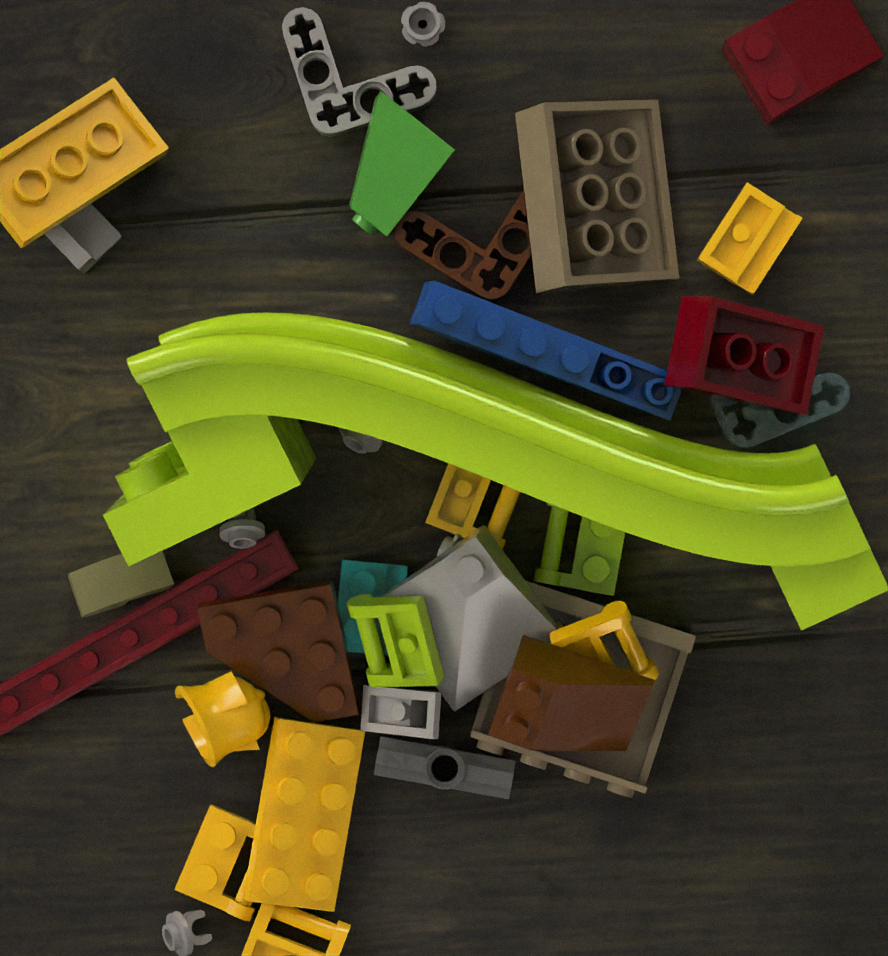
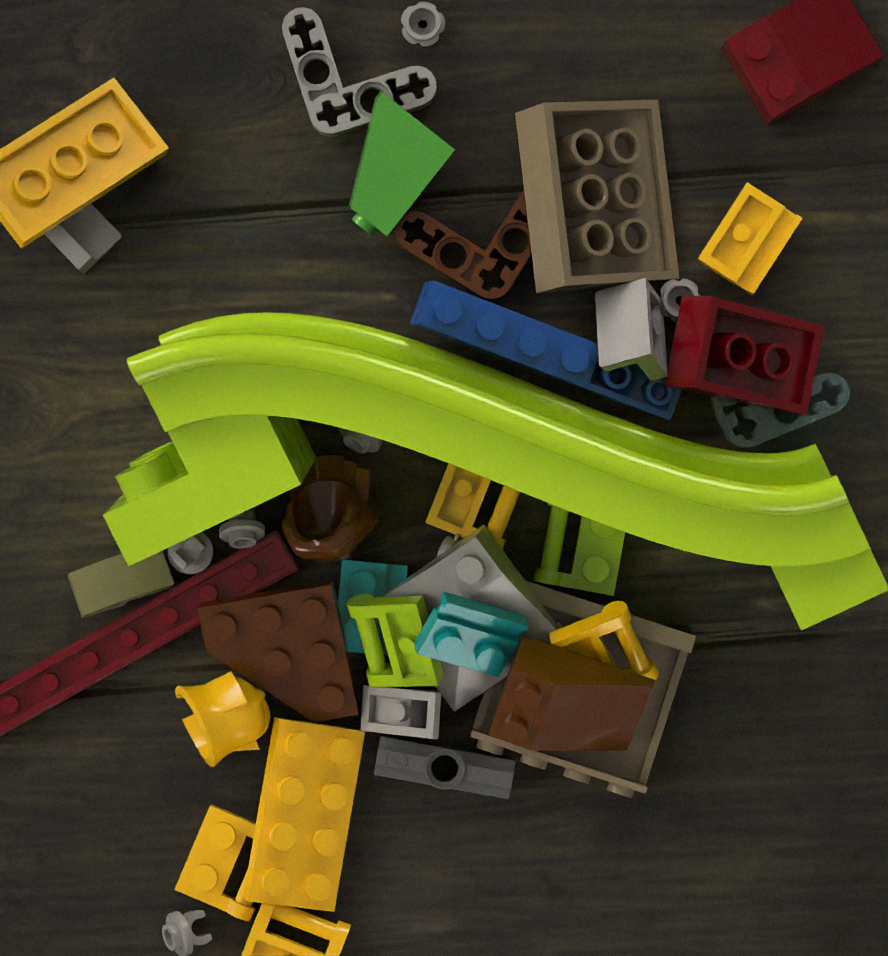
none -> light grey plate [168,532,214,574]
none -> reddish brown hair [282,453,379,562]
none -> teal plate [414,591,529,677]
none -> light grey panel [595,278,668,381]
none -> light grey plate [660,279,700,323]

